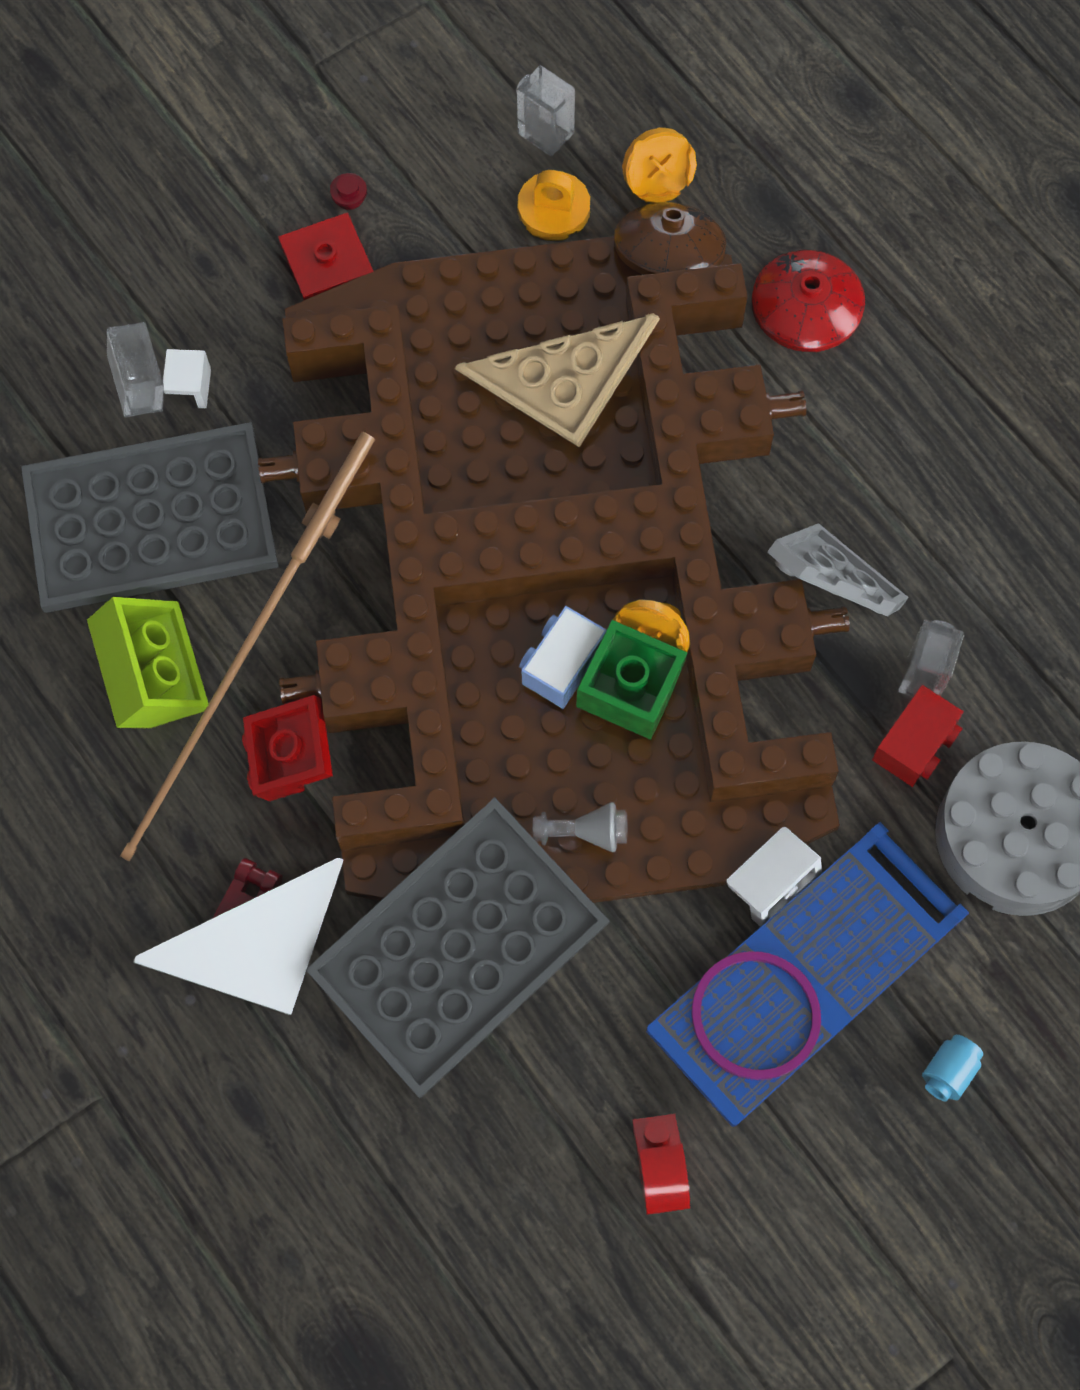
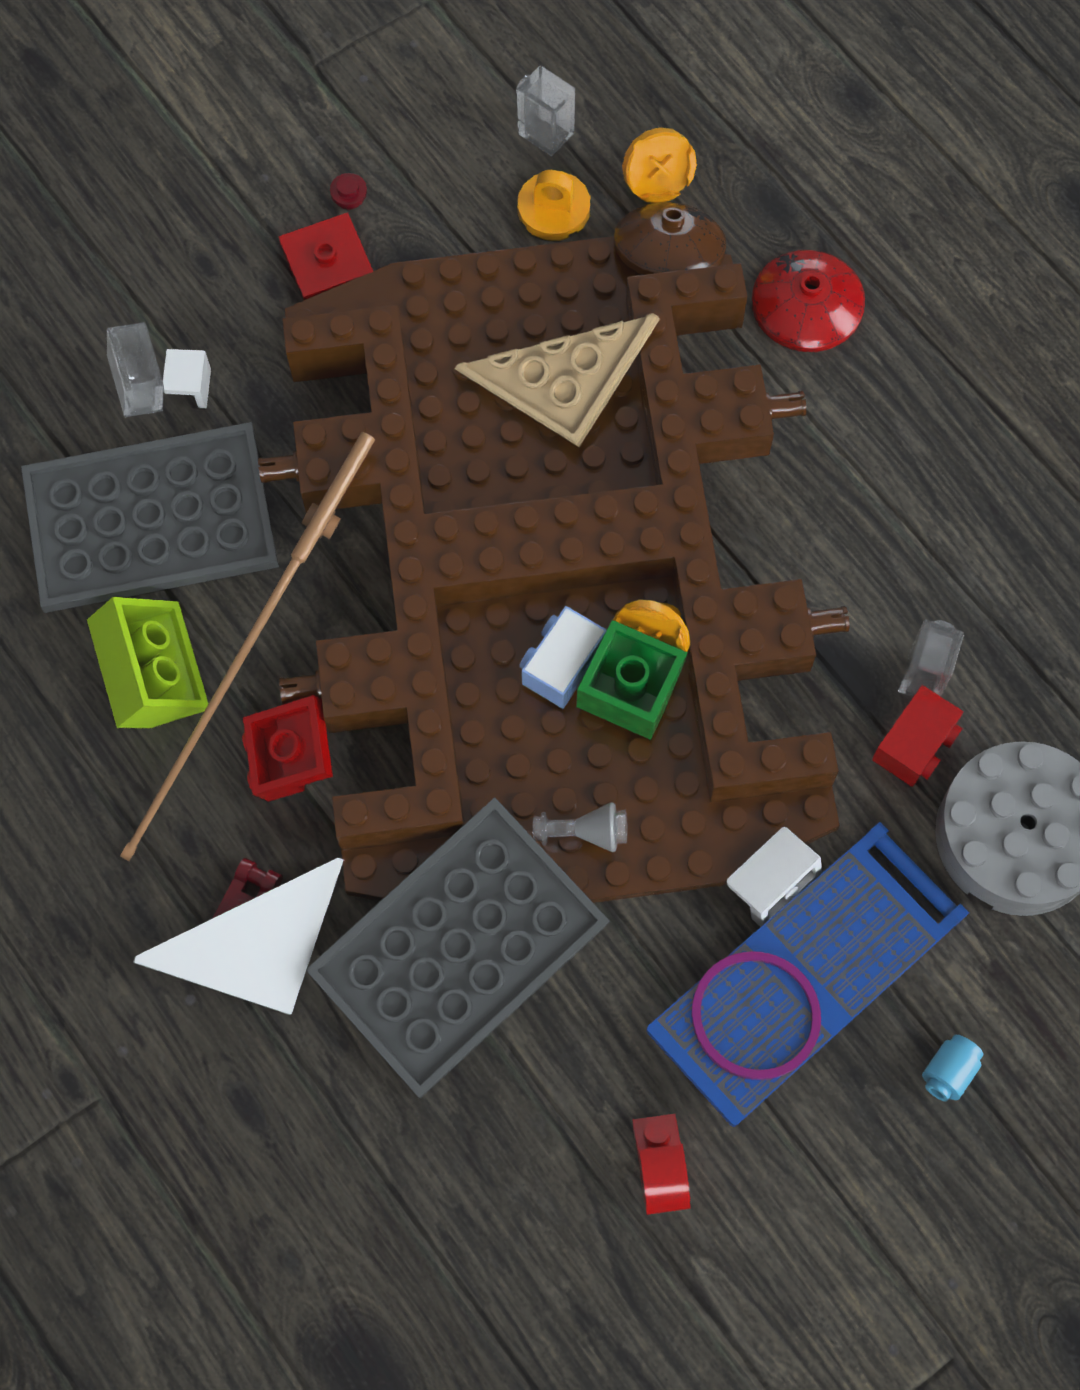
light grey plate [767,523,909,616] -> none

